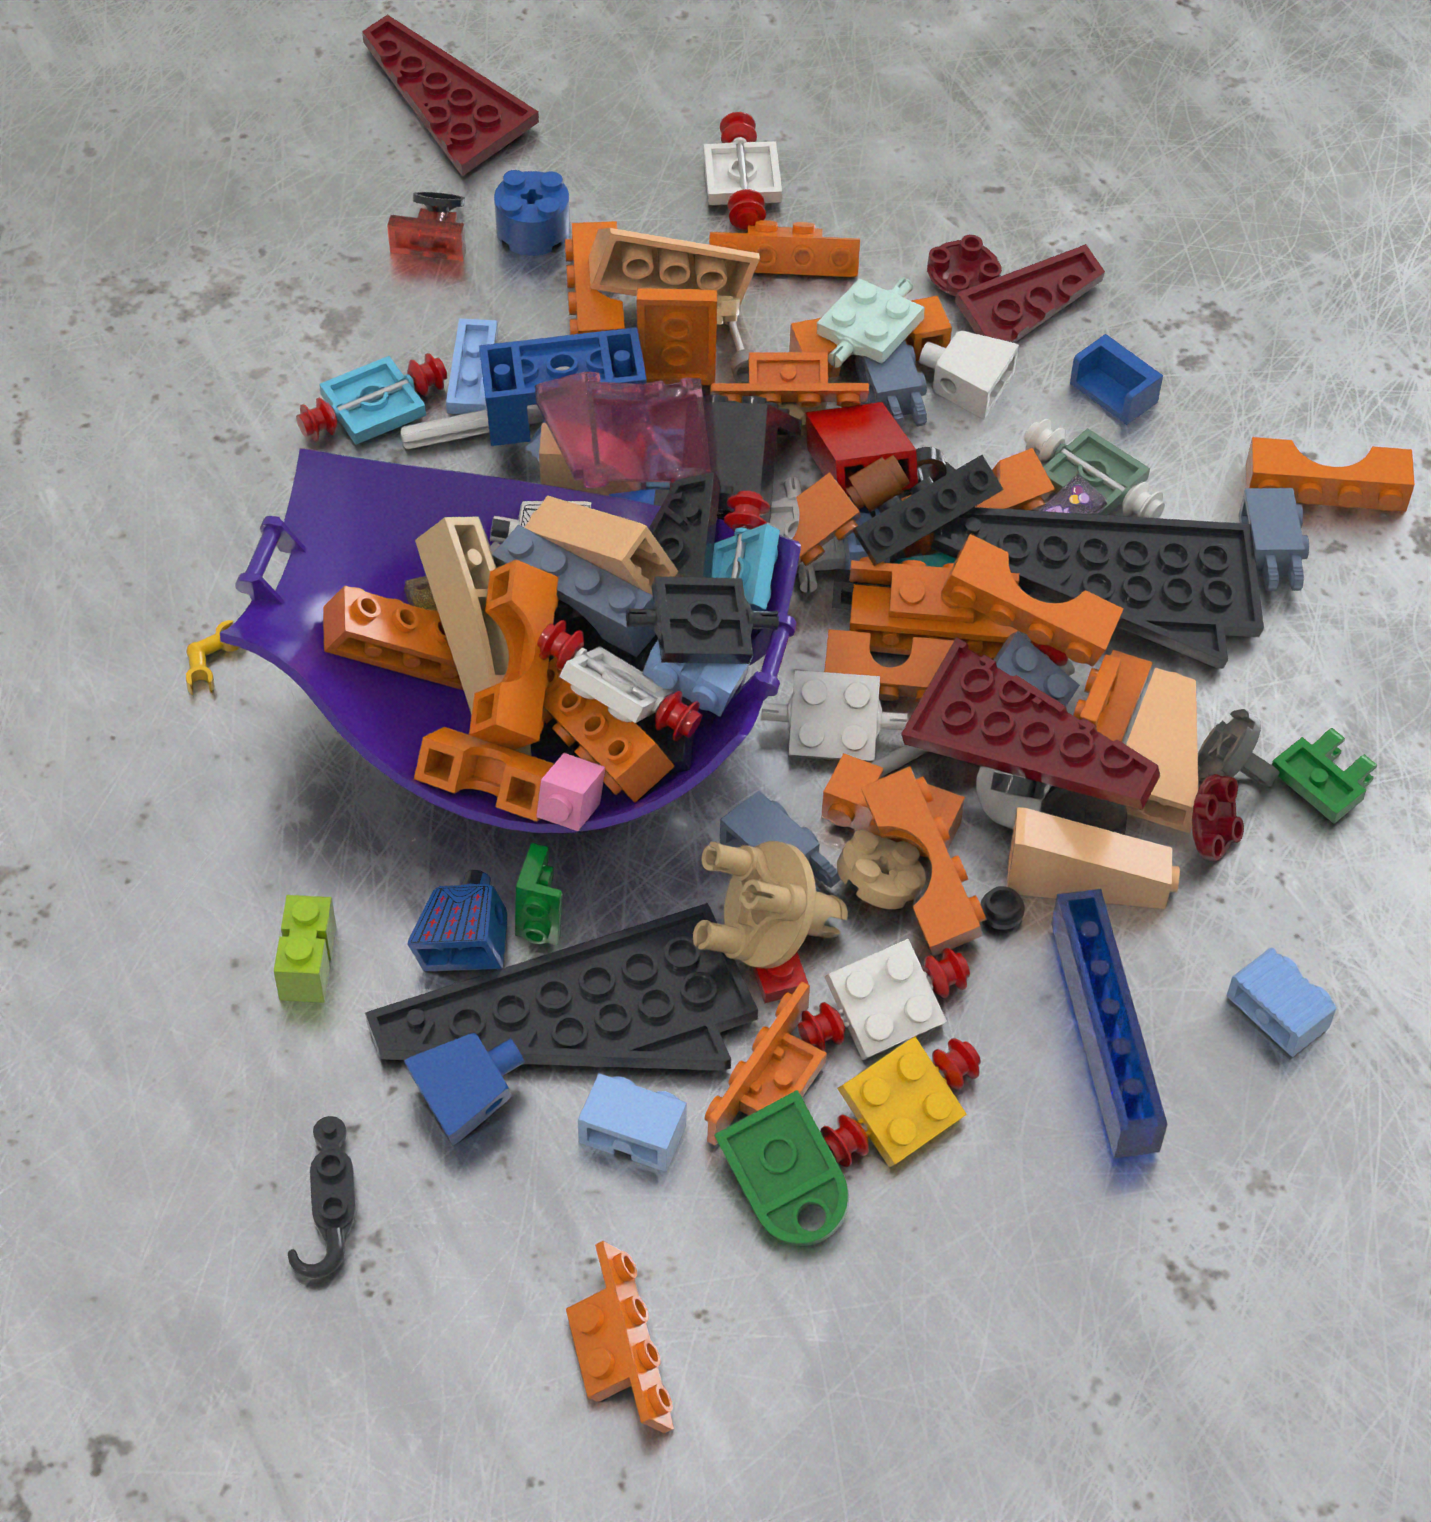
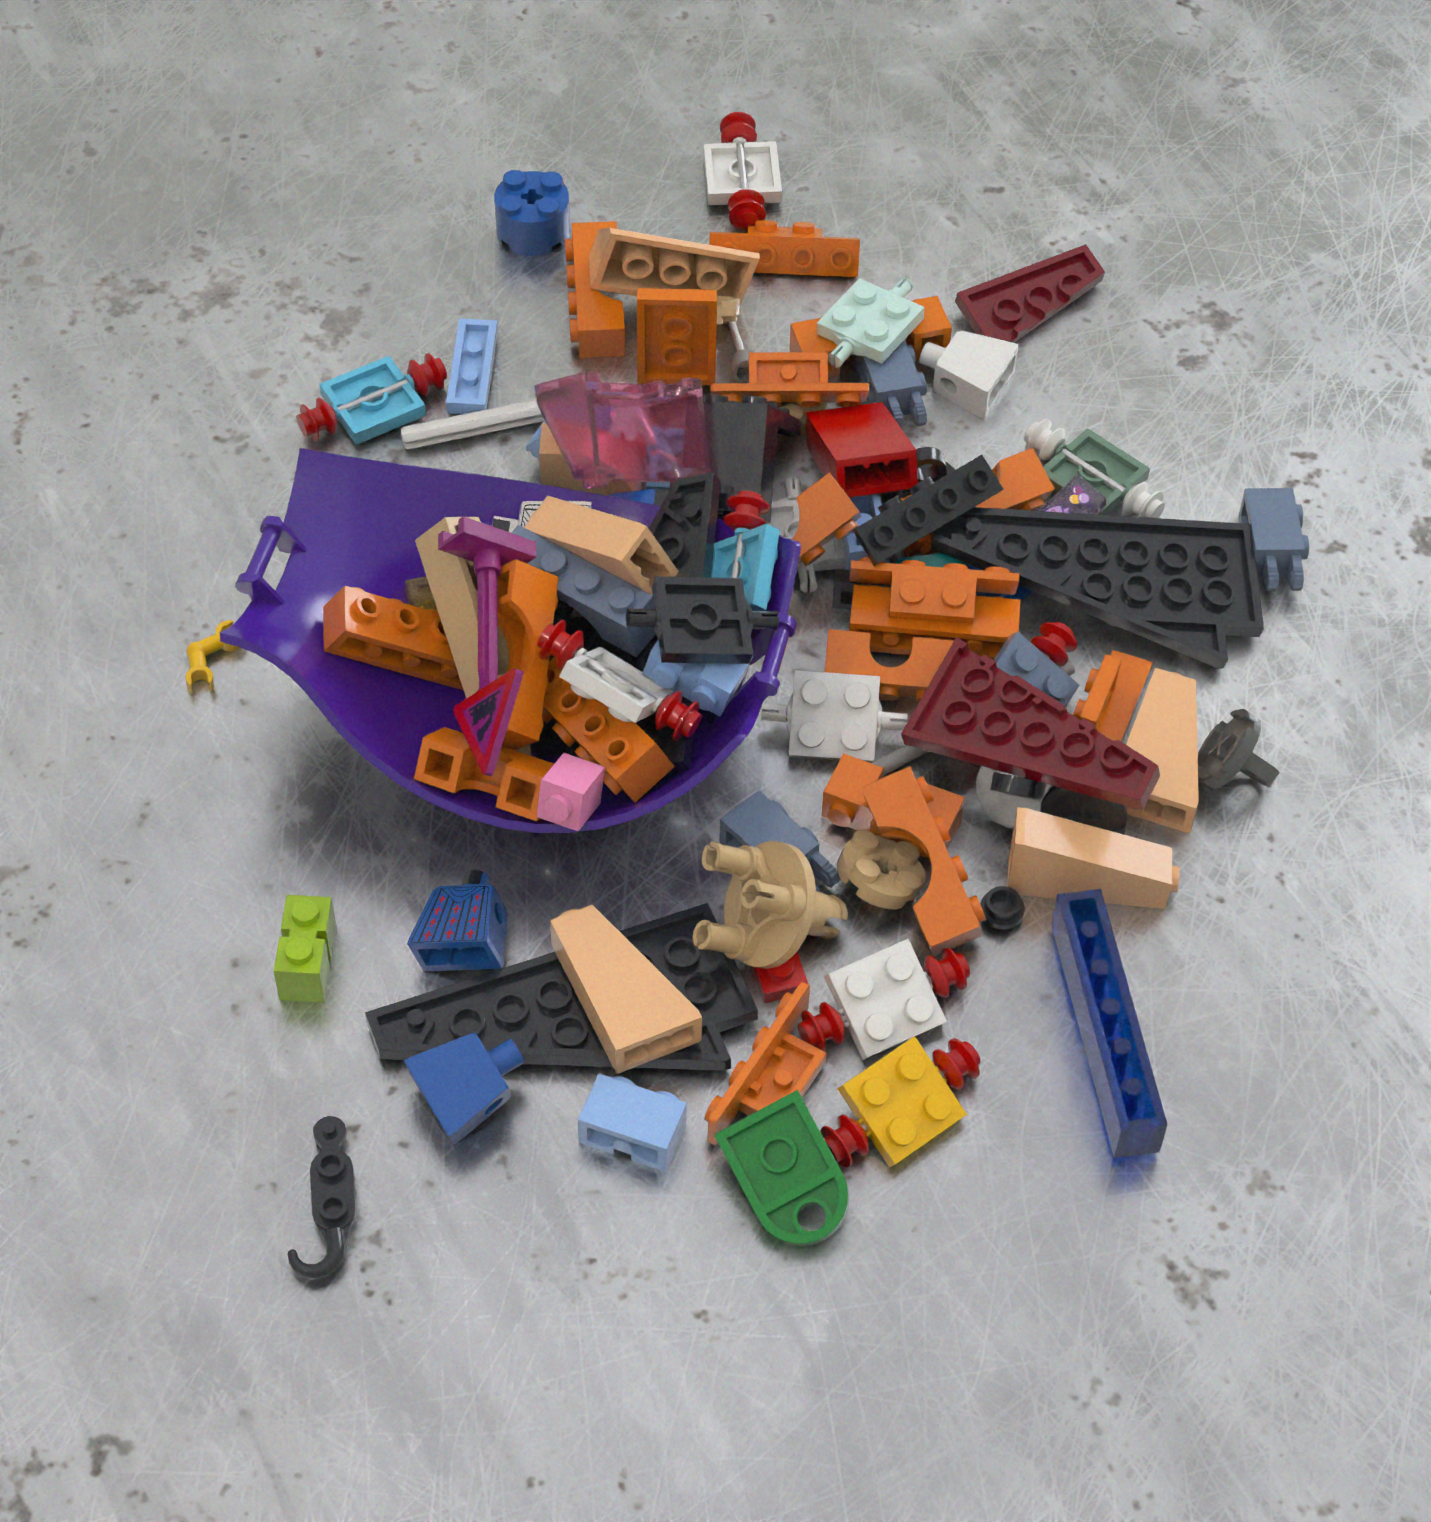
dark red wing [362,14,539,176] -> none
clear red piece [387,192,466,261] -> none
blue plate [479,327,650,446] -> none
green bracket [515,843,562,945] -> none
orange bracket [566,1241,674,1433] -> none
dark orange brick [846,455,910,513] -> none
dark red dish [927,234,1002,296] -> none
orange arch [941,534,1123,667] -> none
blue panel [1070,334,1163,425] -> none
dark red dish [1192,774,1244,862] -> none
light blue brick [1226,948,1337,1057] -> none
orange arch [1246,437,1415,512] -> none
green plate [1272,728,1377,823] -> none
none -> magenta piece [438,516,536,776]
none -> light nougat slope [550,905,702,1074]

